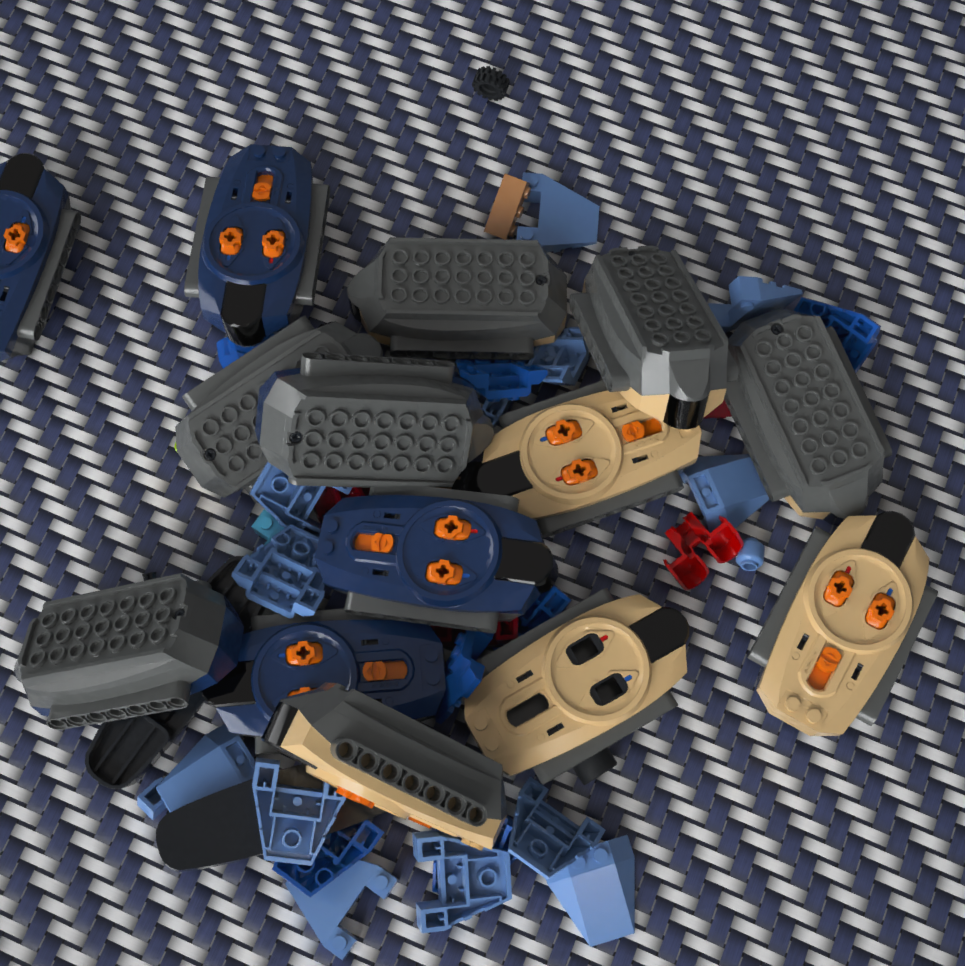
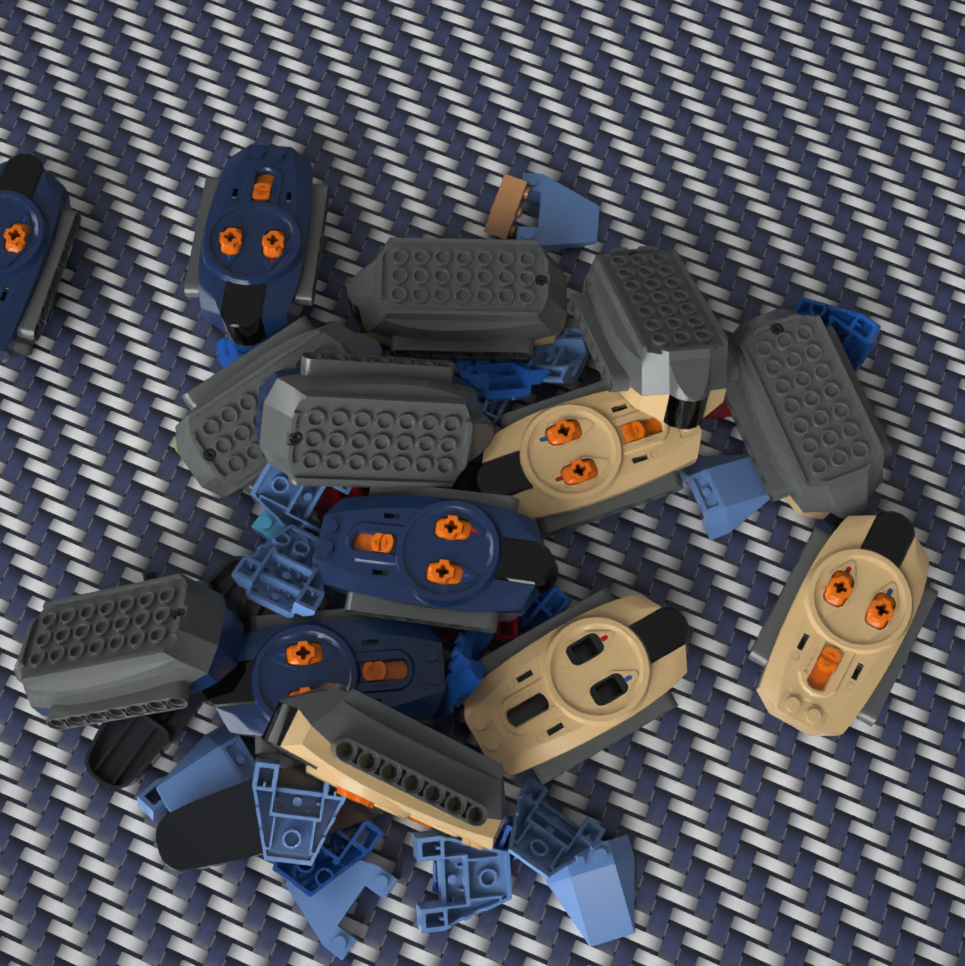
black tyre [472,66,510,101] -> none
black tyre [573,747,617,785] -> none
red piece [663,512,744,590] -> none
medium blue wedge [708,276,803,333] -> none
medium blue head [736,538,765,571] -> none

